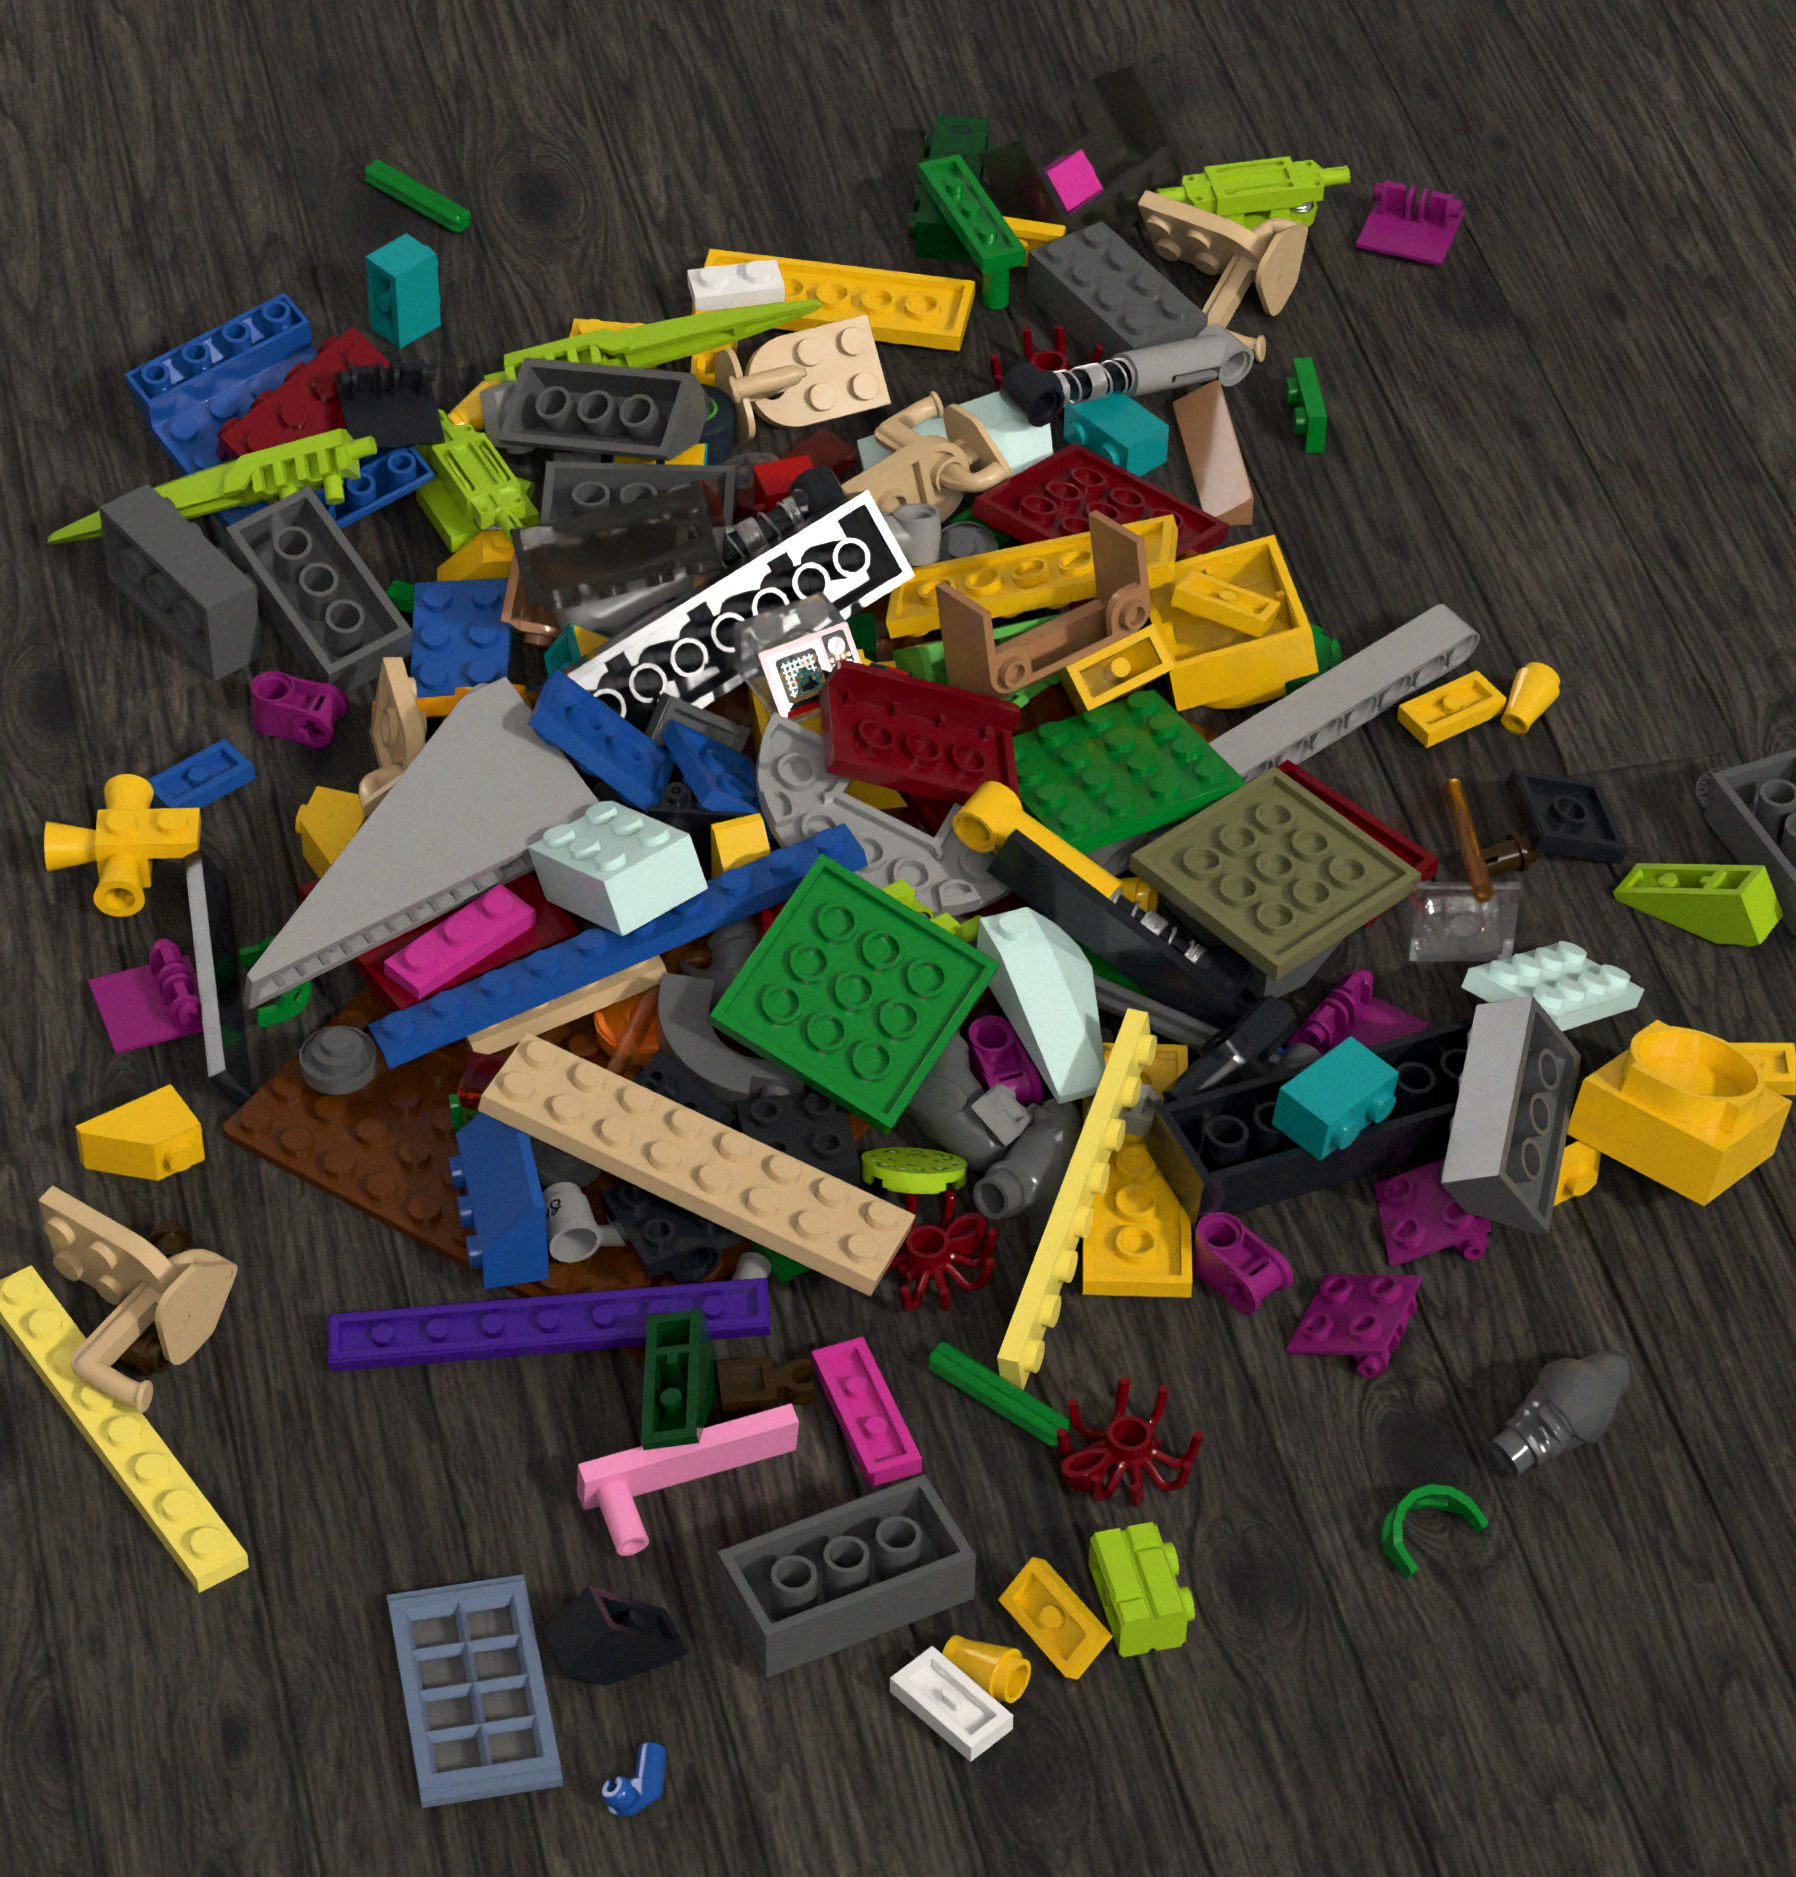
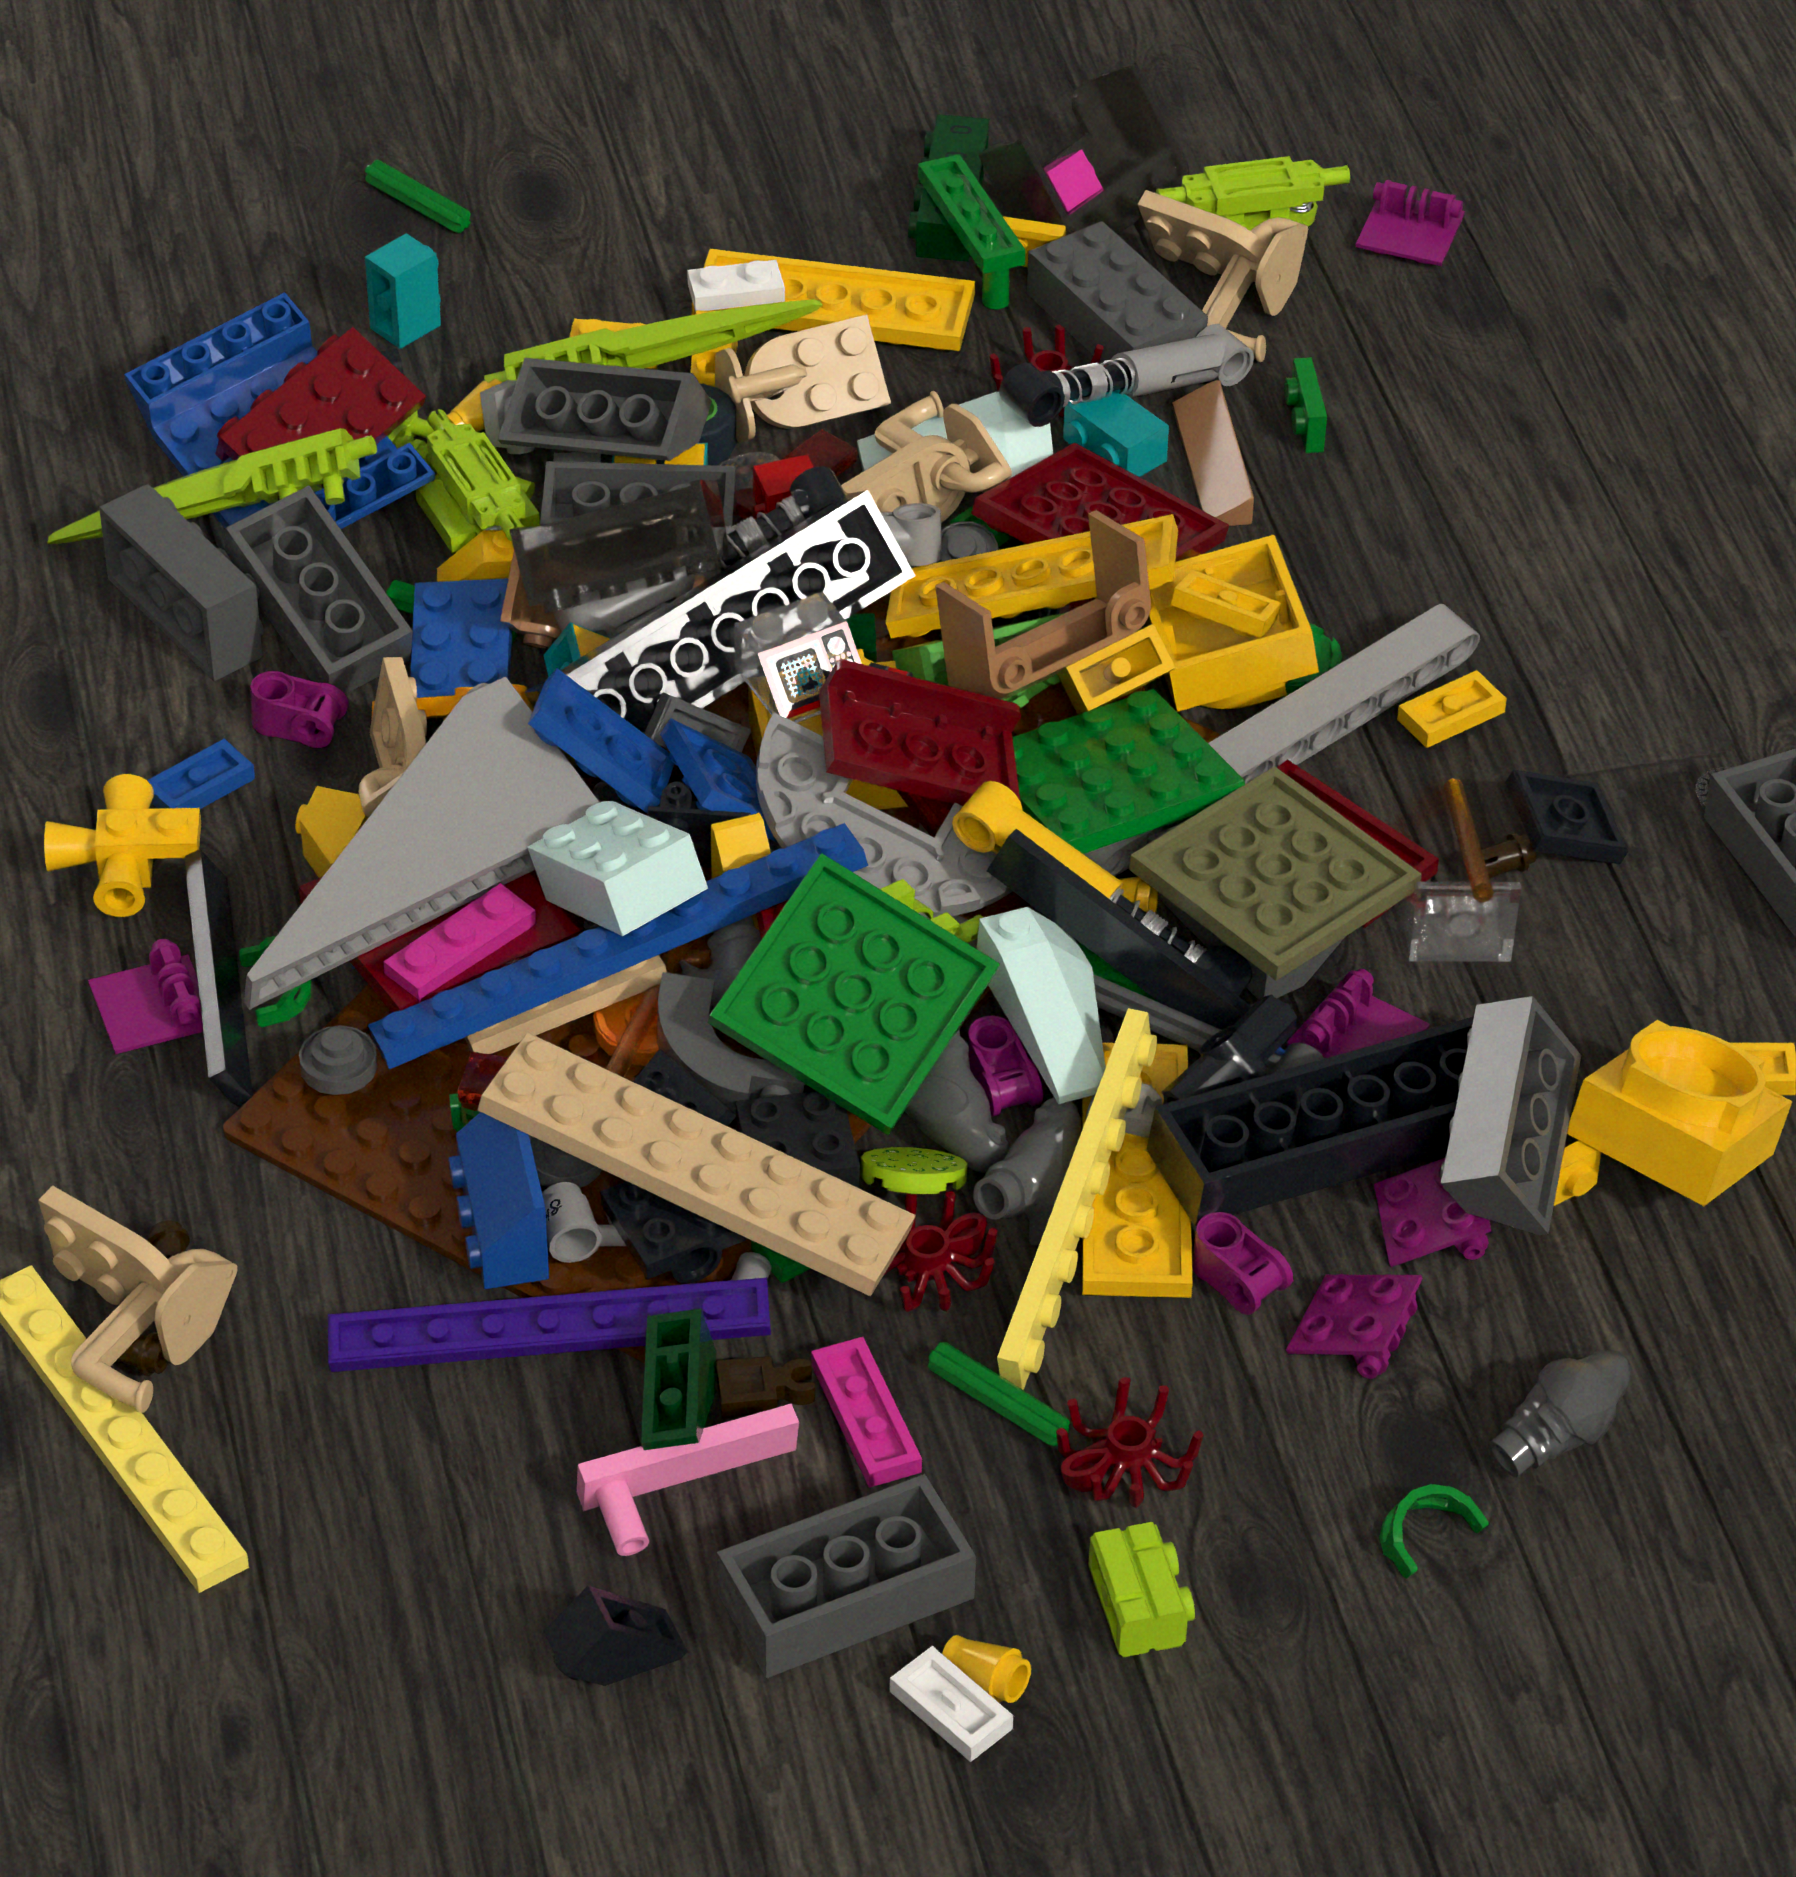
yellow slope [75,1084,205,1181] -> none
black hinge [334,359,445,449] -> none
sand blue piece [387,1574,563,1808] -> none
blue arm [601,1742,666,1817] -> none
light grey tile [970,1083,1041,1146] -> none
yellow plate [998,1557,1113,1680] -> none
teal brick [1272,1036,1399,1161] -> none
light aqua plate [1461,941,1644,1031] -> none
yellow cone [1501,662,1560,735] -> none
lime slope [1613,863,1783,947] -> none

